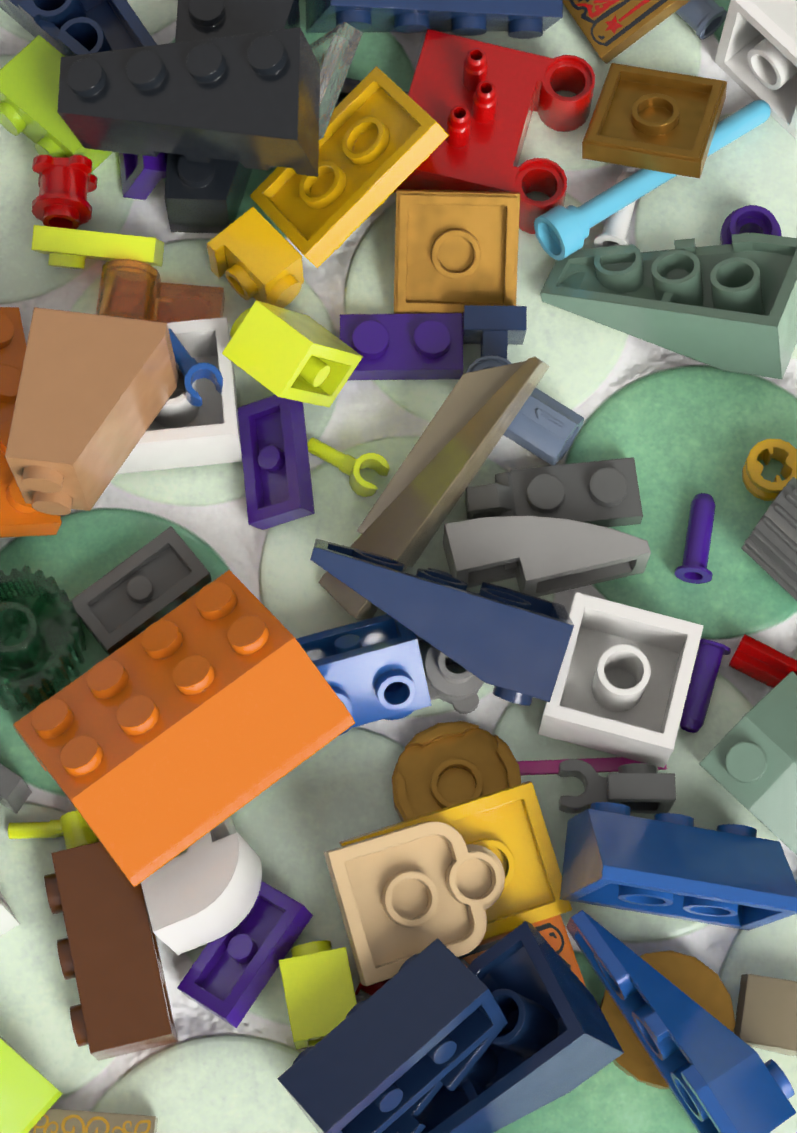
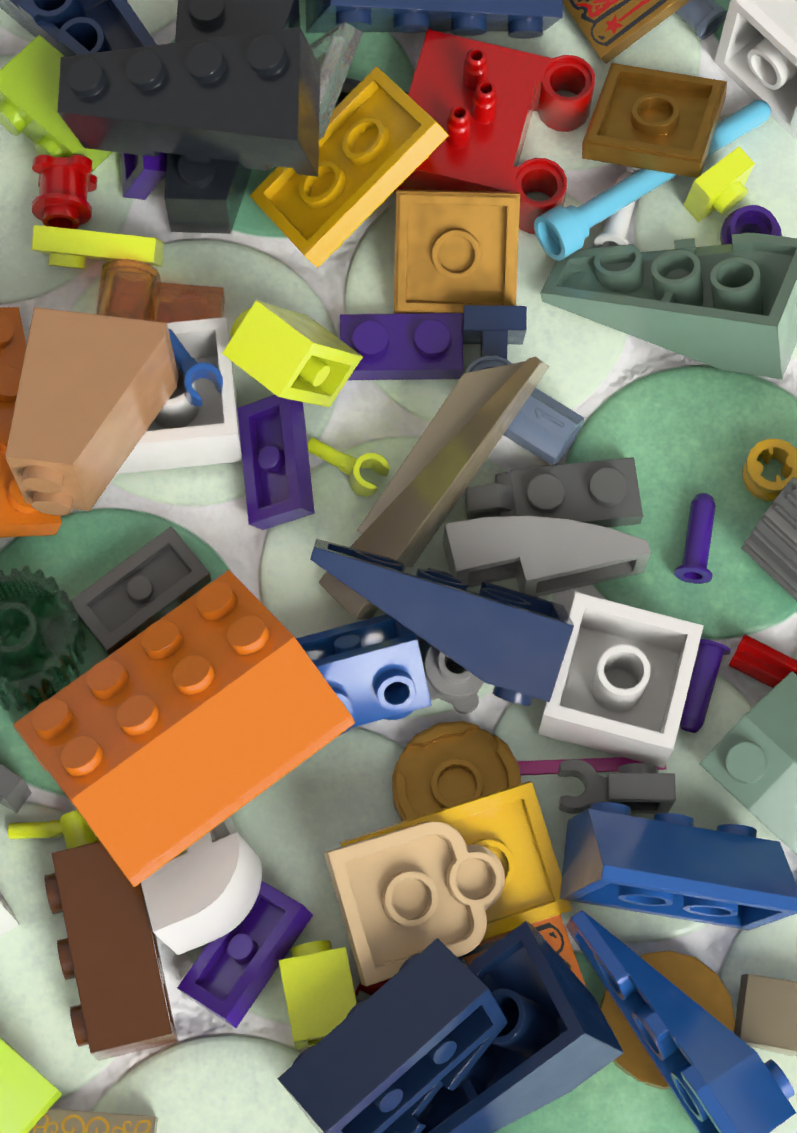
yellow brick [207,207,304,308] -> none
none -> neon yellow plate [683,146,755,223]

